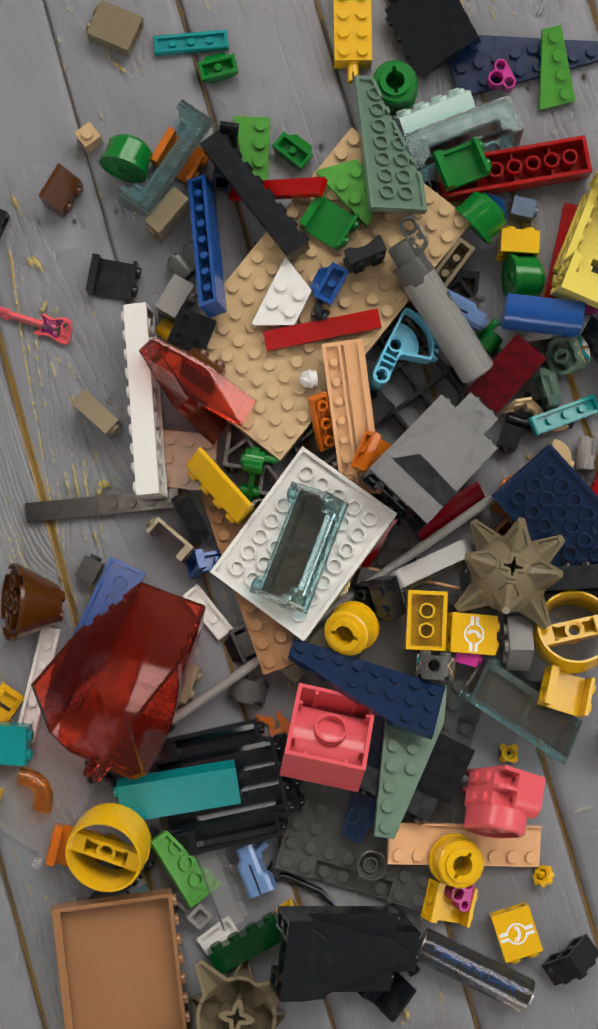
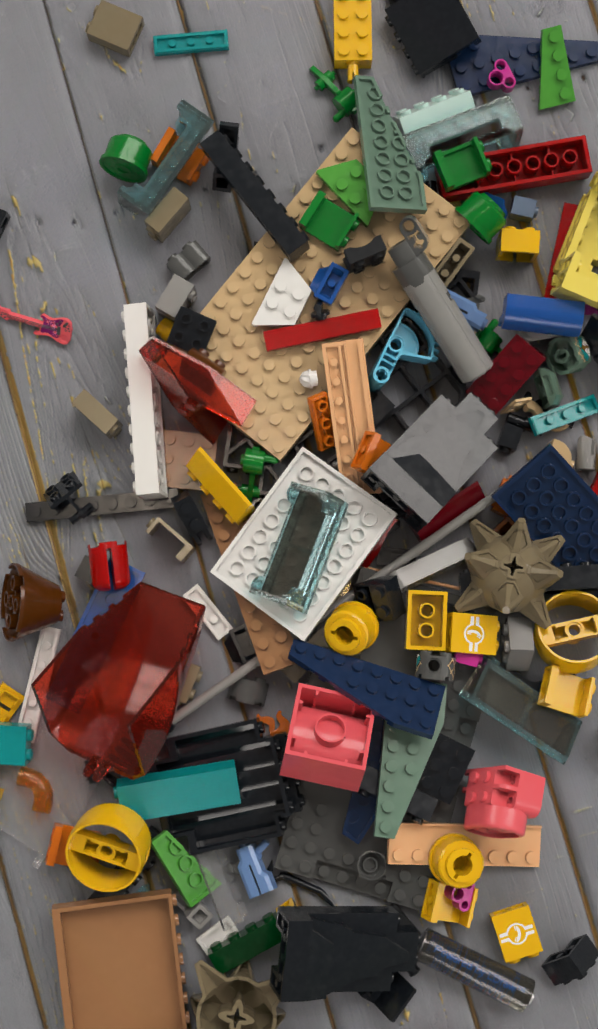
reddish brown slope [38,163,83,217] -> none
tan brick [74,121,104,154] -> none
black panel [85,253,142,302] -> none
blue bracket [185,549,221,579] -> none
blue brick [188,174,227,318] -> none
green slope [197,52,239,83] -> none
red tile [228,177,328,202] -> none
bright green wing [233,116,270,180] -> none
green slope [272,131,313,171] -> none
green wheel [373,60,418,115] -> none
yellow plate [499,743,518,763] -> none
green wheel [502,254,545,298] -> none
yellow piece [532,864,555,888] -> none
none -> black plate [43,471,95,525]
none -> red cylinder [87,541,131,591]
none -> green piece [309,65,357,123]

